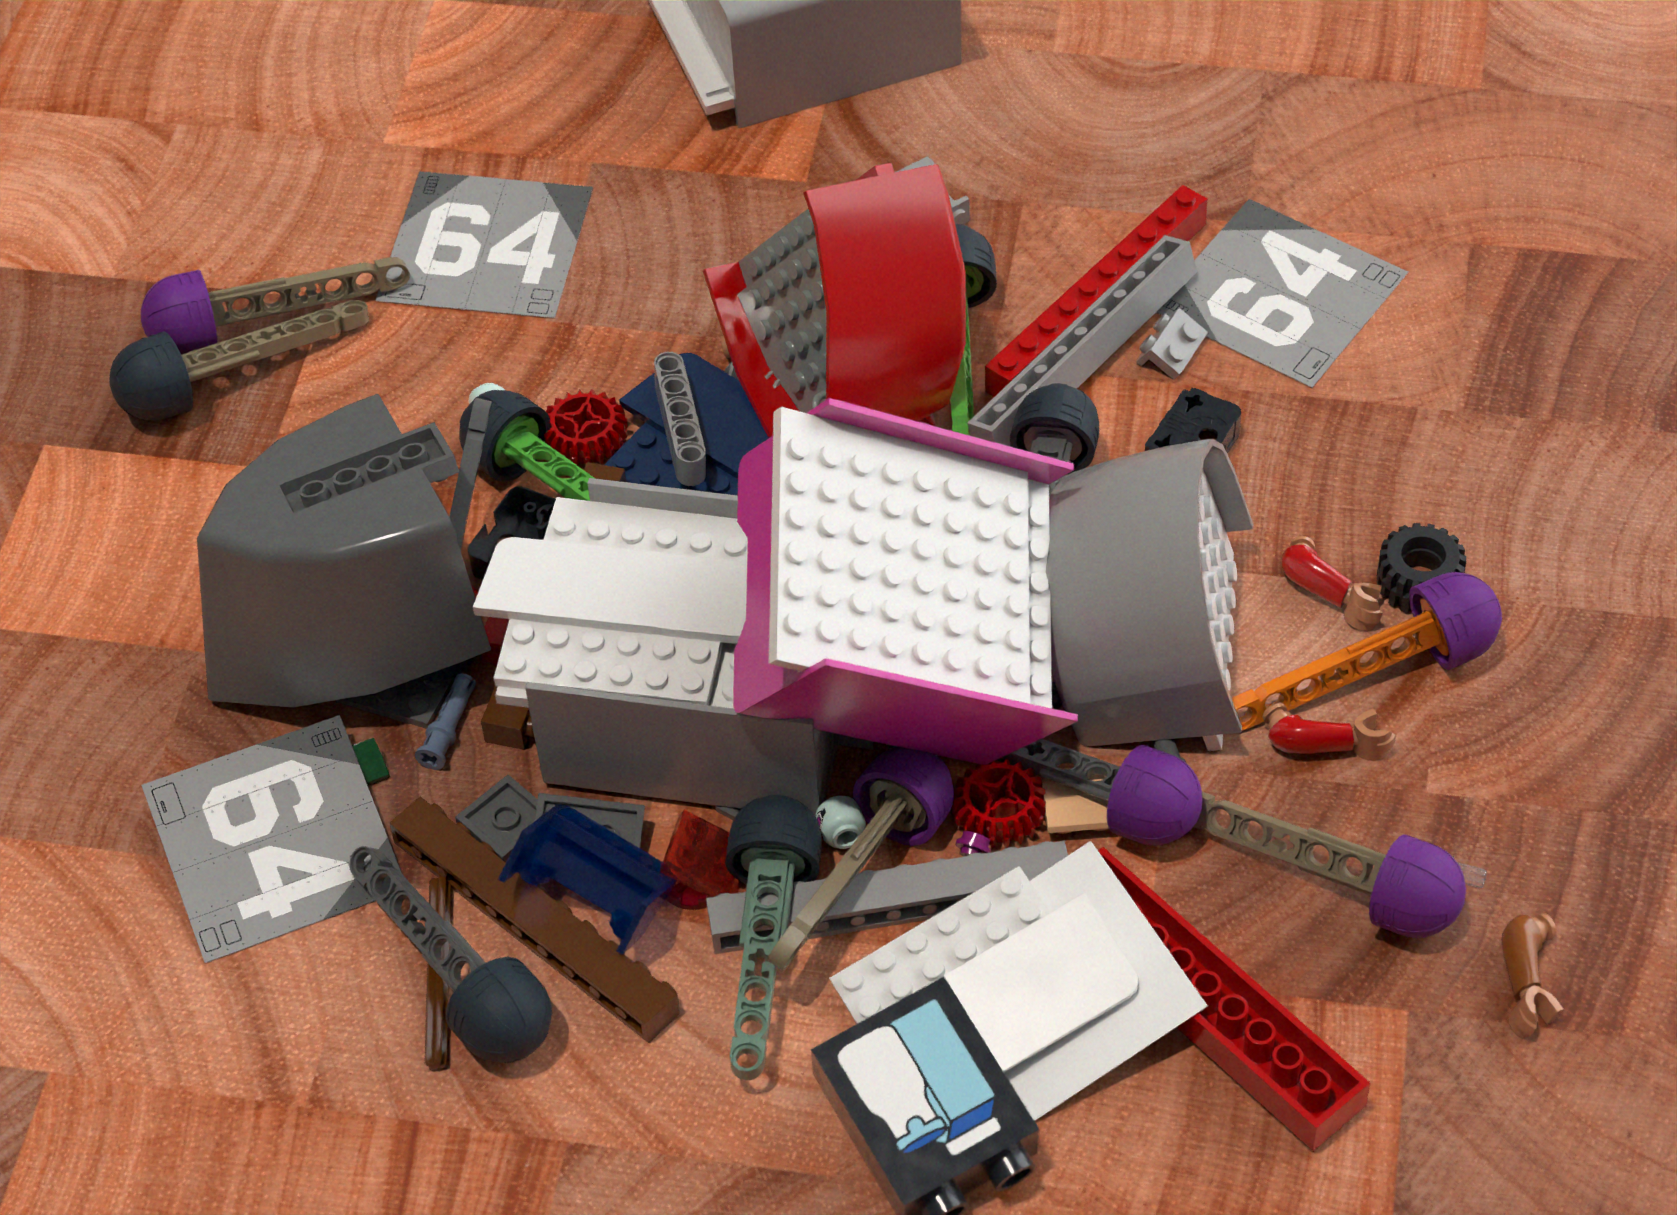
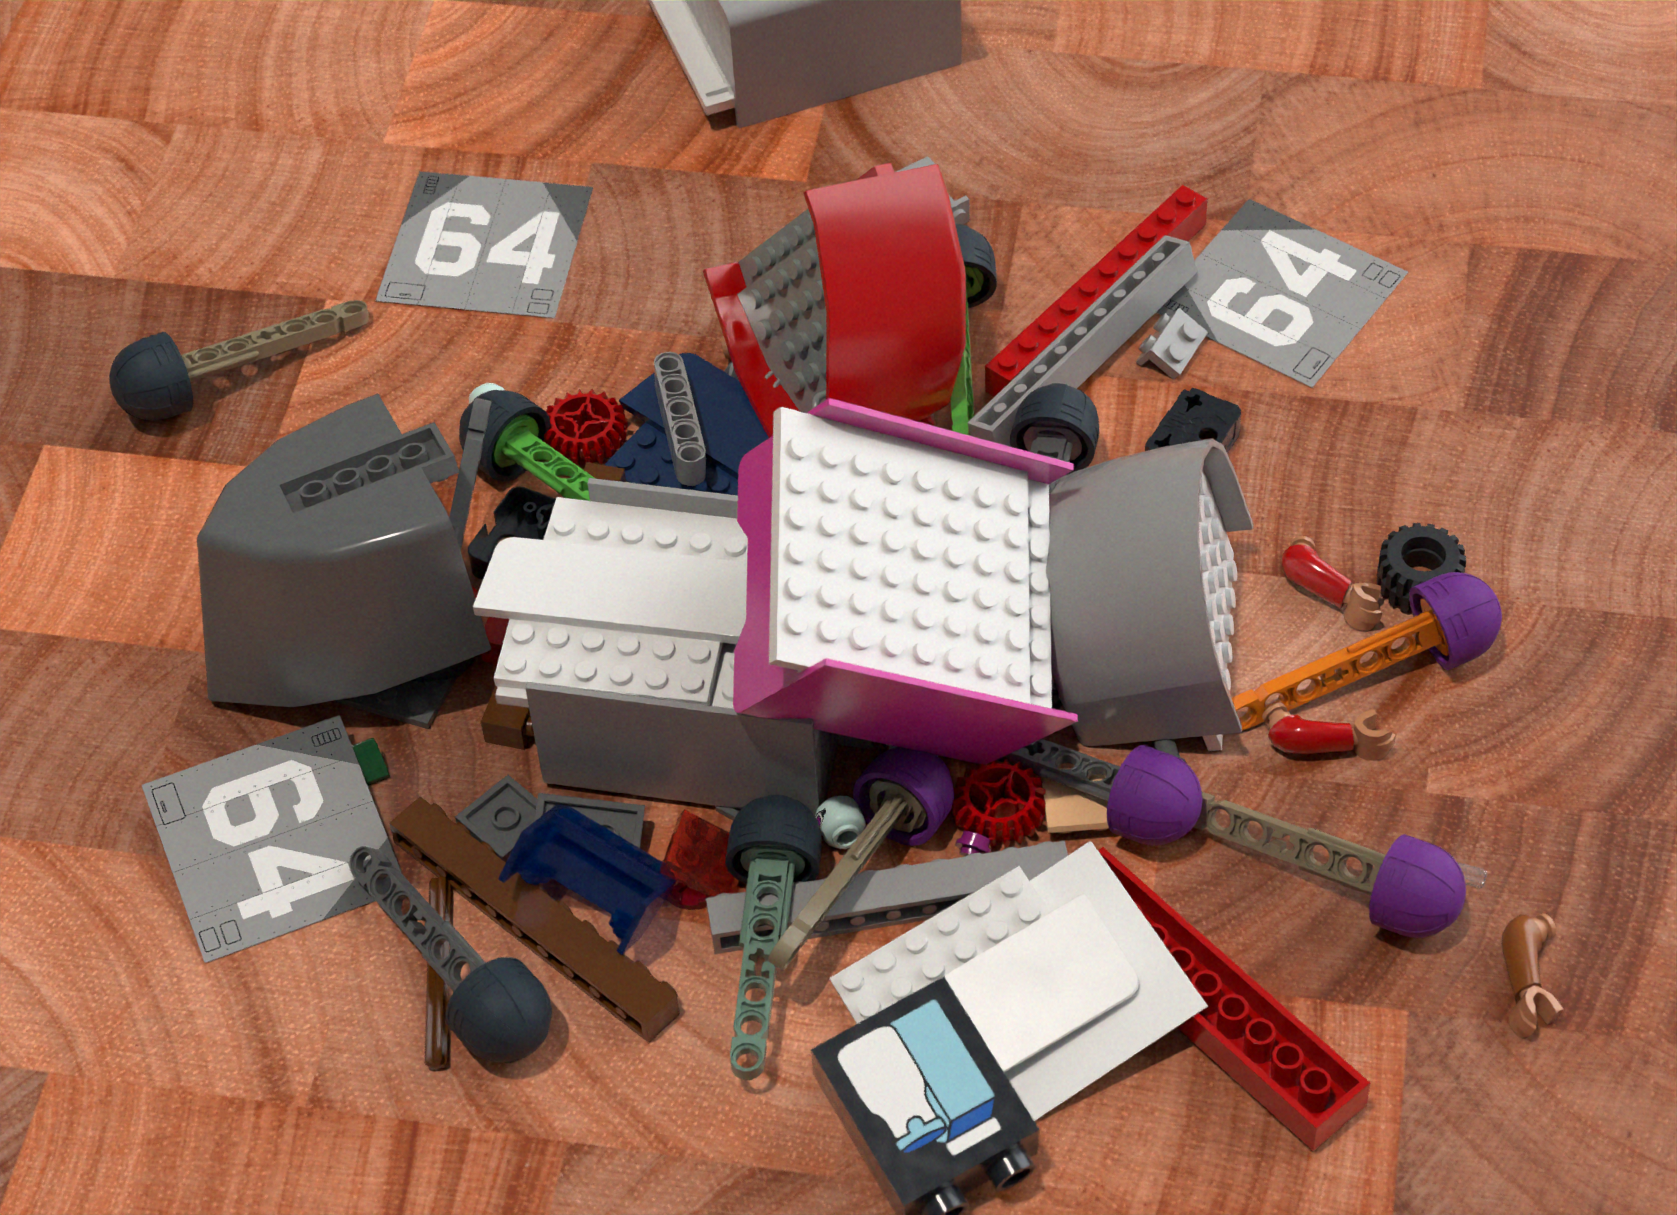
piece [141,257,410,355] -> none
sand blue pin [415,673,476,770] -> none

